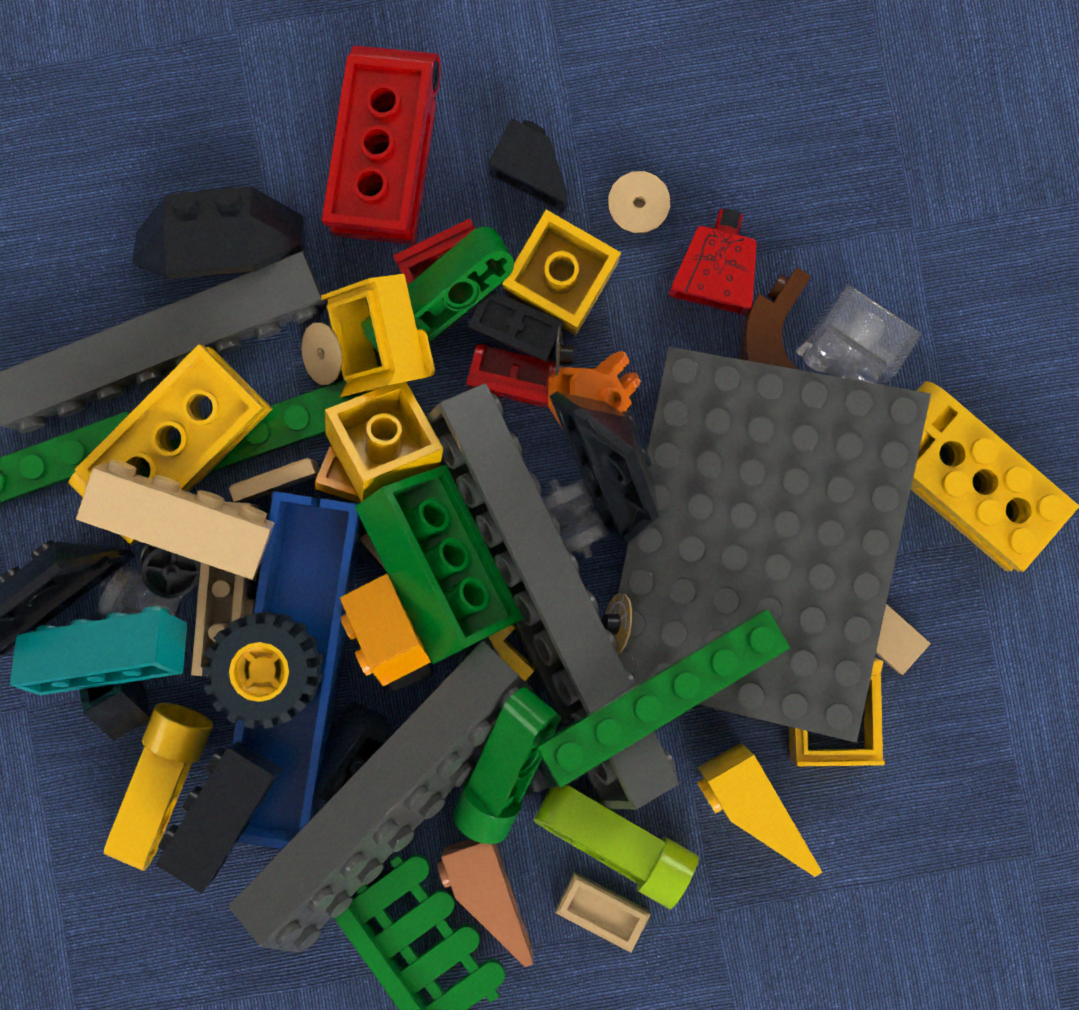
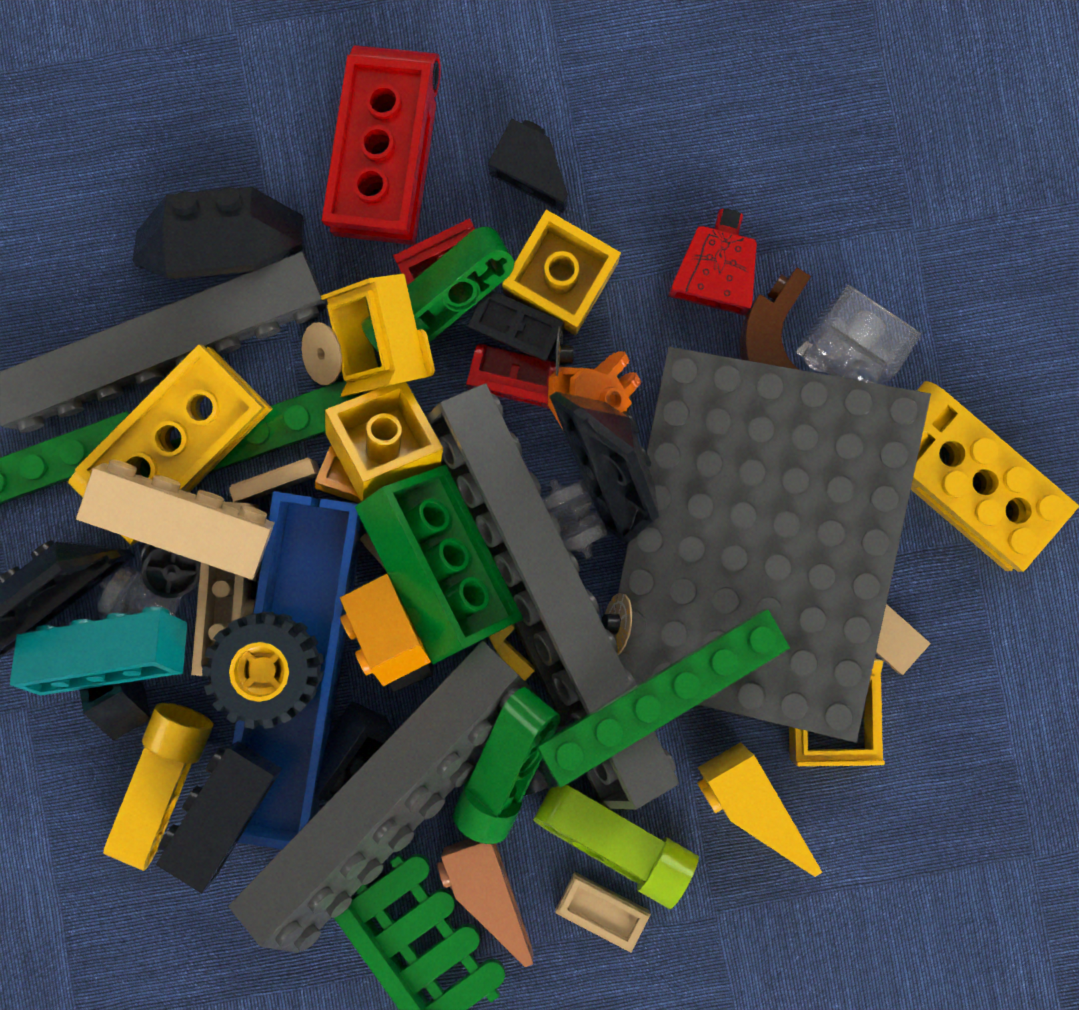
tan piece [608,171,670,233] -> none

